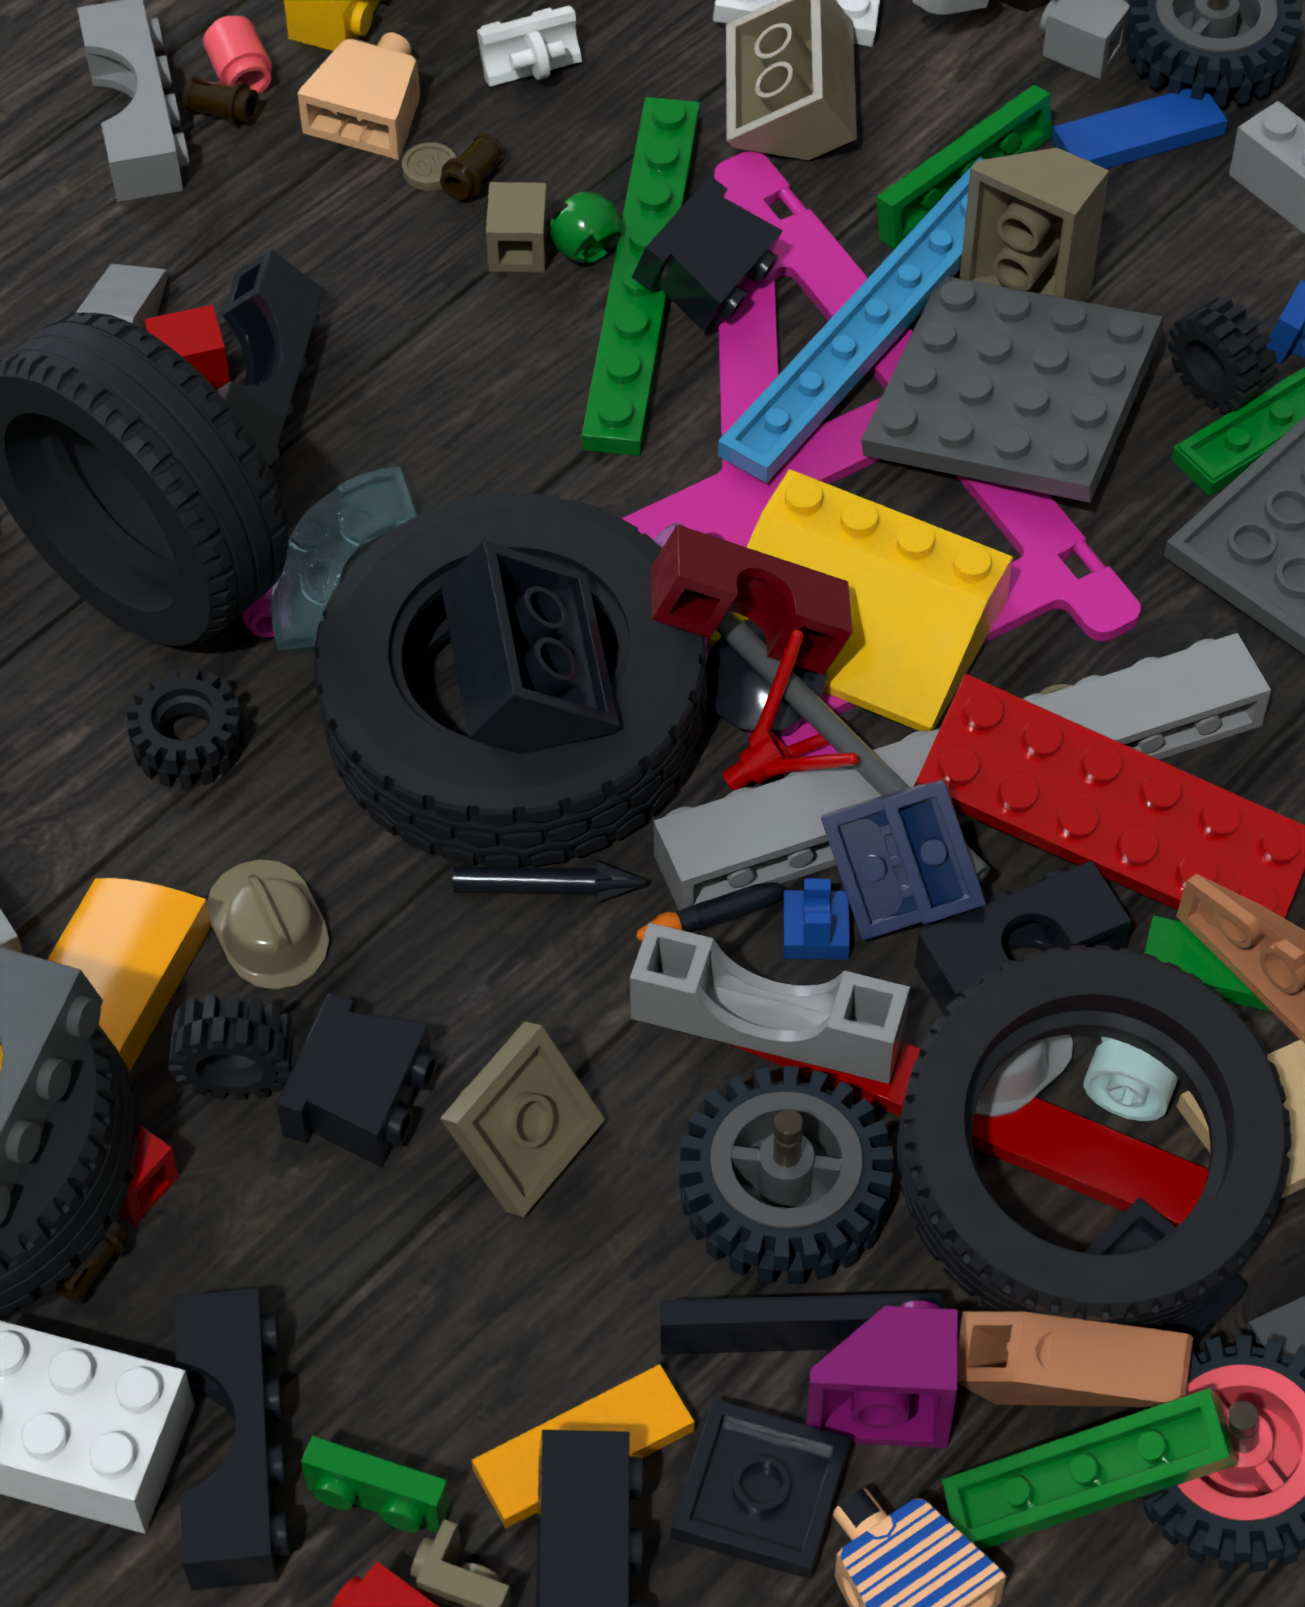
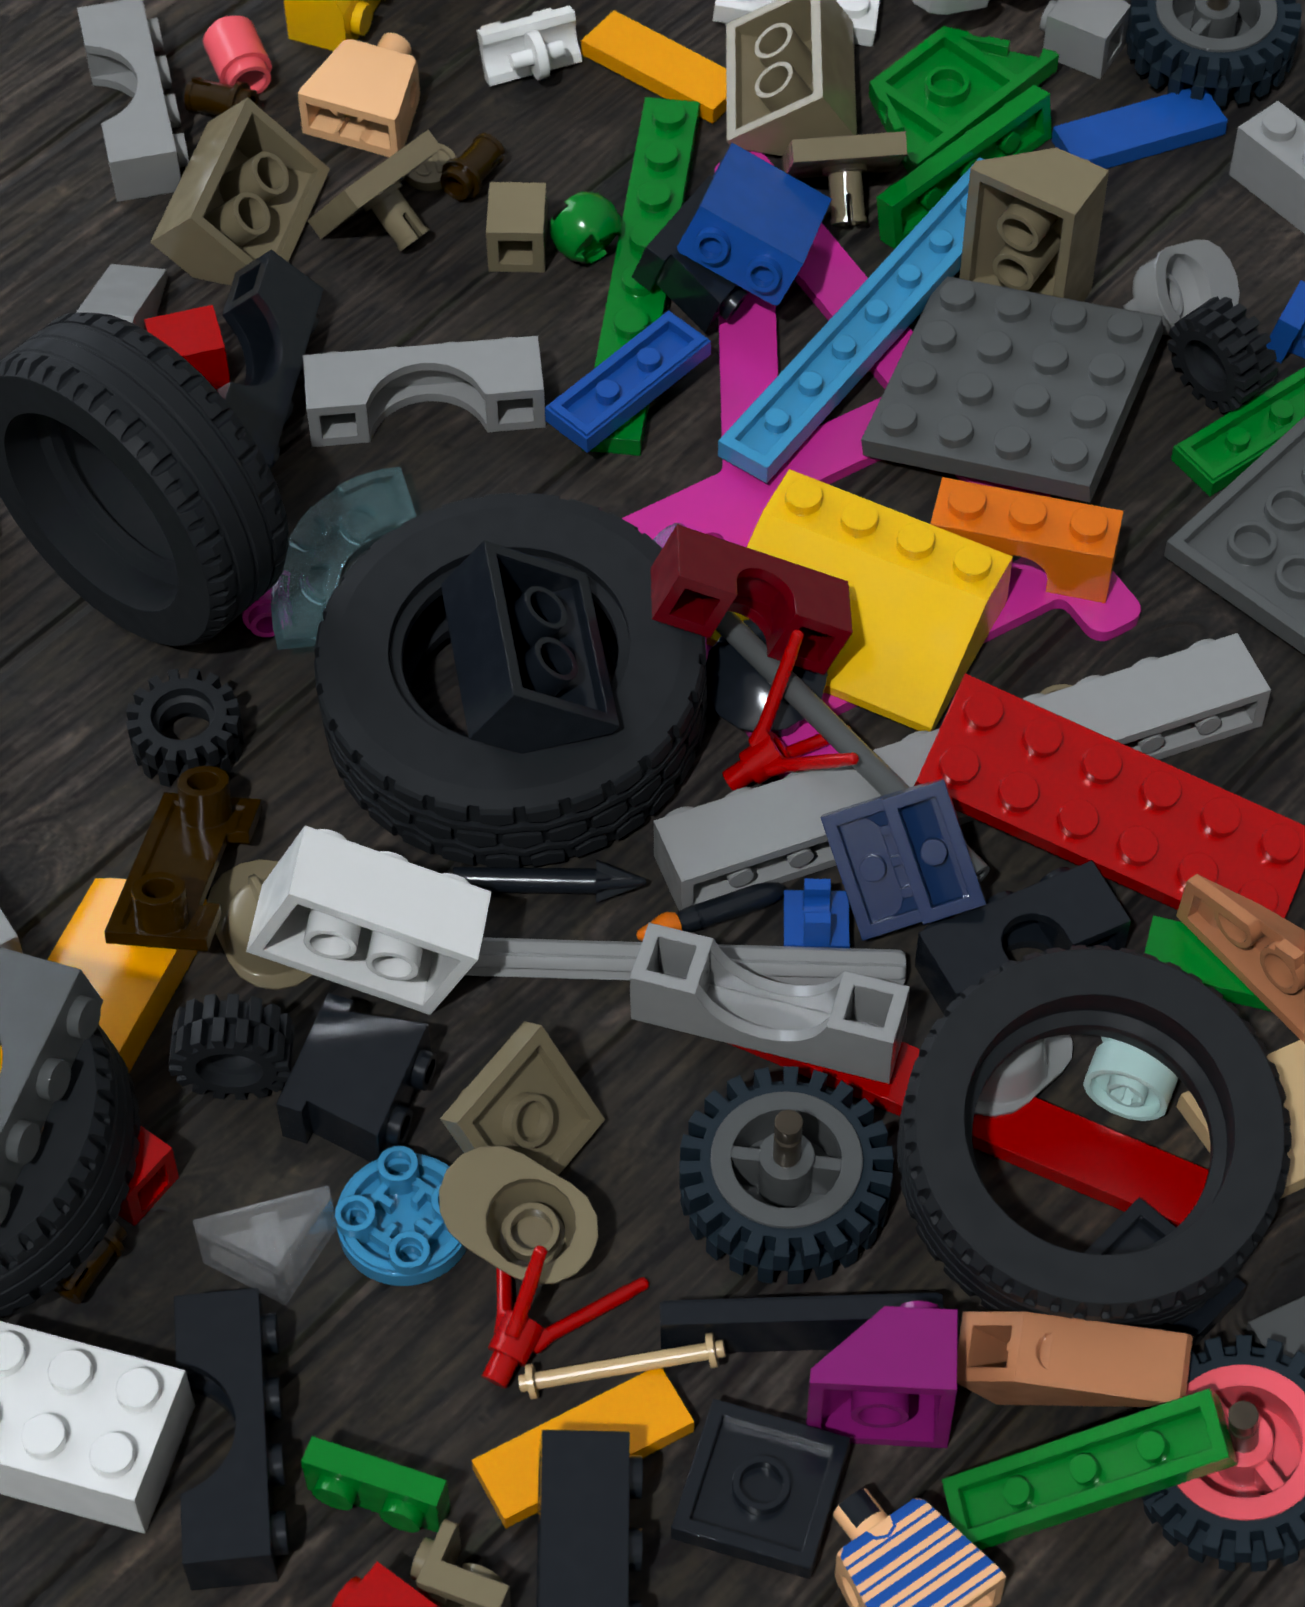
none -> dark brown brick [104,766,262,951]
none -> dark tan slope [150,97,330,286]
none -> clear slope [193,1185,337,1306]
none -> white brick [246,825,492,1015]
none -> light grey arch [303,336,546,447]
none -> dark tan tile [308,130,442,251]
none -> dark azure tile [335,1146,467,1286]
none -> dark tan piece [439,1146,598,1285]
none -> light grey axle [465,937,906,986]
none -> red plant [481,1245,649,1389]
none -> tan axle [518,1332,726,1400]
none -> blue tile [545,310,711,453]
none -> light orange tile [581,10,727,124]
none -> blue panel [677,143,832,306]
none -> dark tan tile [782,131,907,227]
none -> green wing [869,26,1059,174]
none -> orange arch [930,477,1124,603]
none -> light grey piece [1123,240,1240,336]

